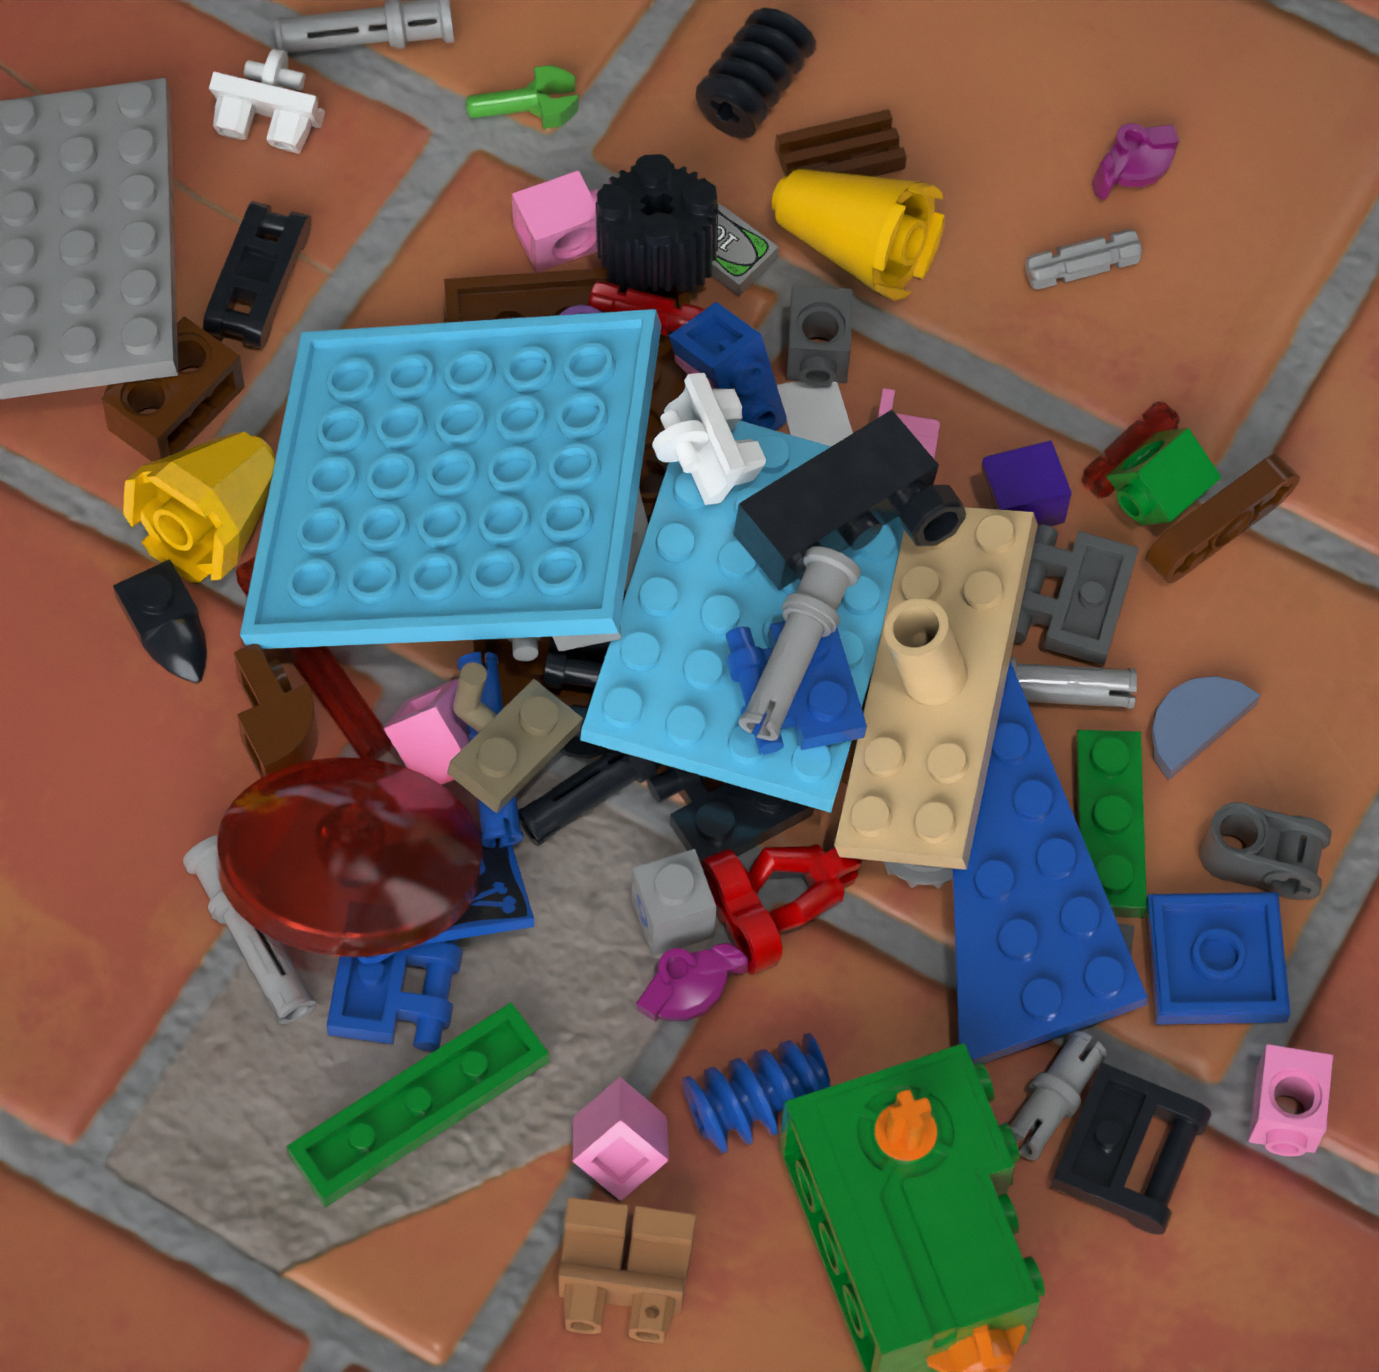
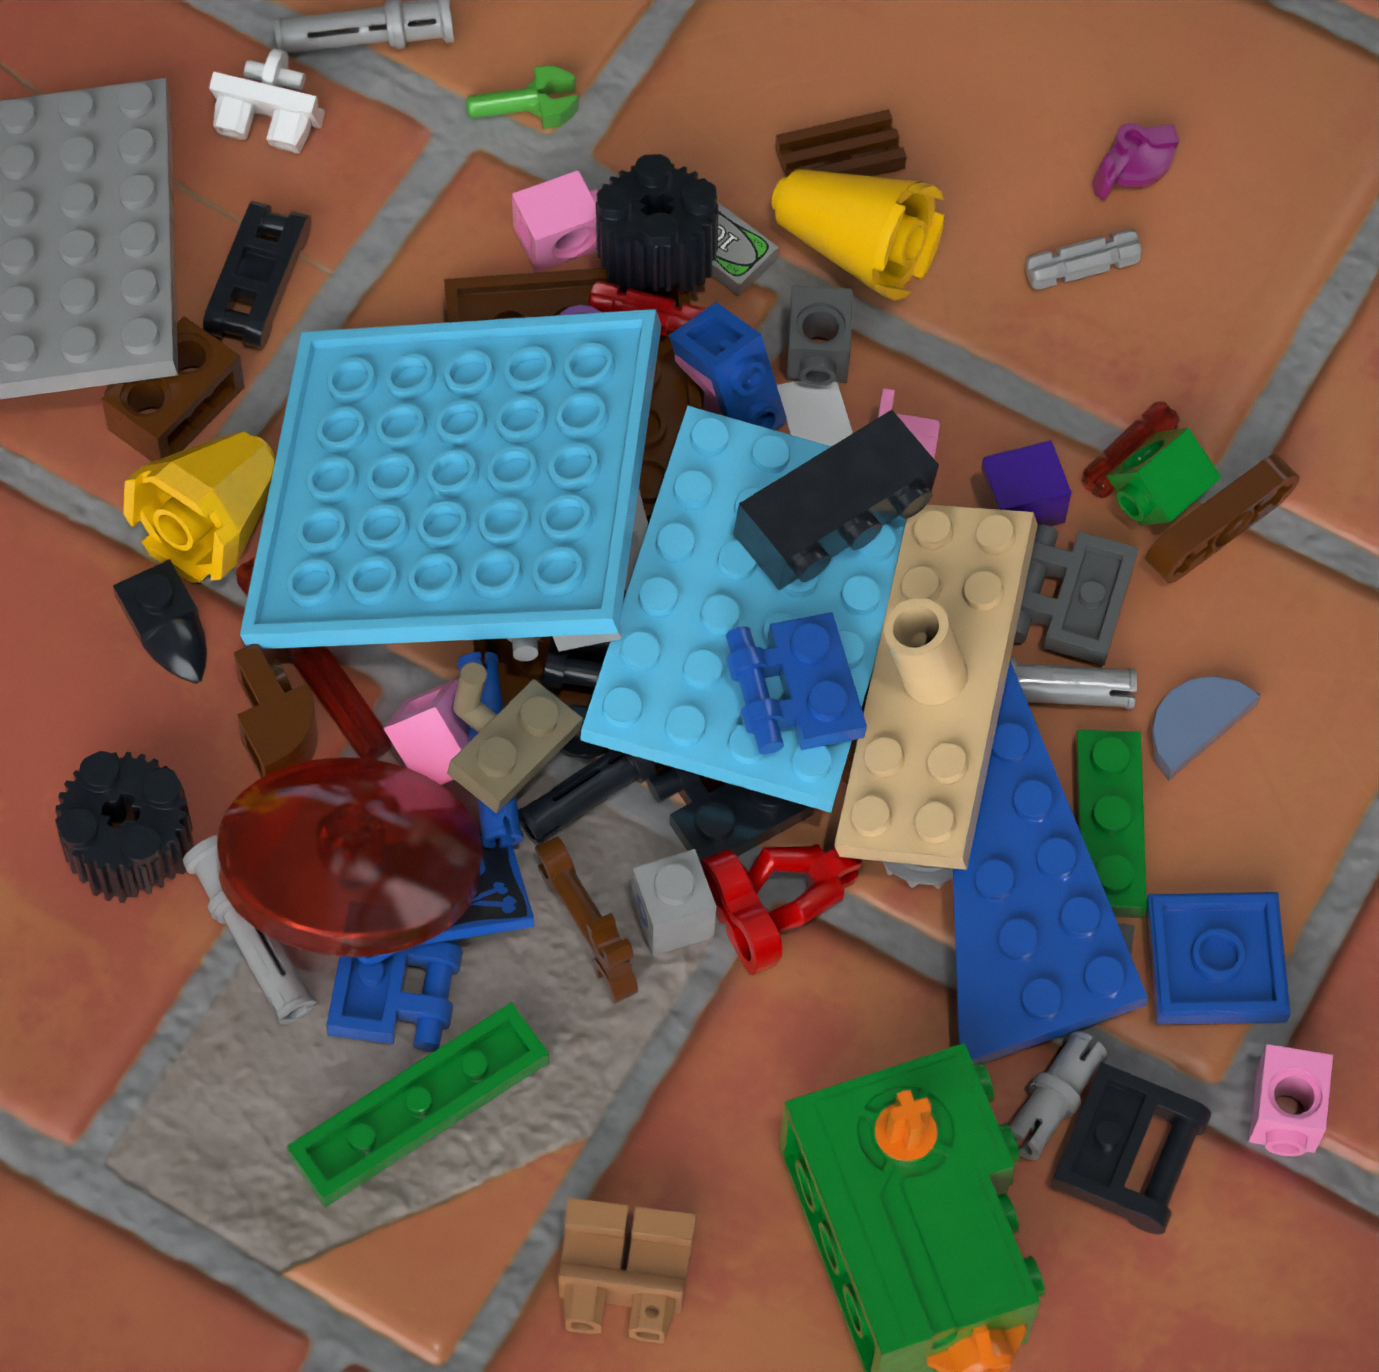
bright pink panel [572,1077,669,1201] -> none
magenta piece [636,943,749,1022] -> none
white hips [652,373,766,505] -> none
blue piece [682,1033,831,1154] -> none
black piece [696,8,816,139] -> none
light grey pin [739,546,861,741] -> none
black tile [899,485,966,546] -> none
dark grey piece [1199,802,1331,900] -> none
none -> black brick [55,751,194,903]
none -> reddish brown bar [535,836,638,1004]

